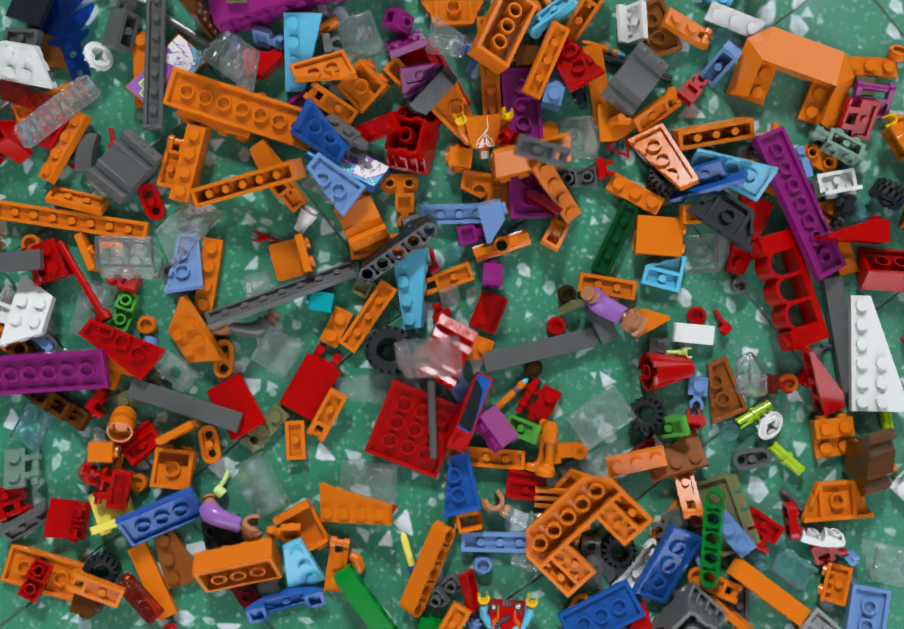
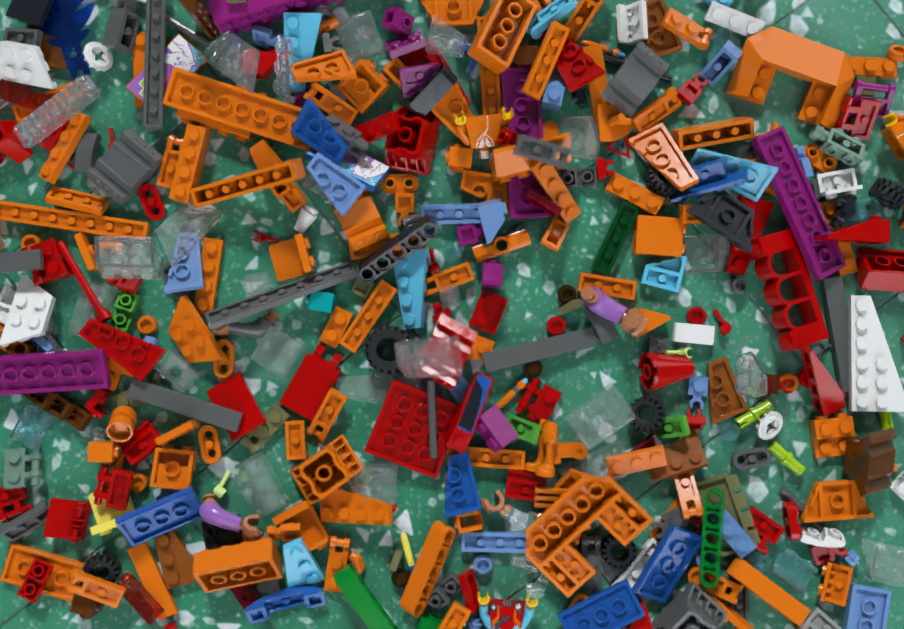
red plate [78,459,101,486] -> none
none -> clear wing [273,35,295,104]
none -> orange slope [290,434,364,505]
none -> olive tile [389,547,403,572]
none -> dark brown plate [391,568,411,588]
none -> clear arm [526,573,551,593]

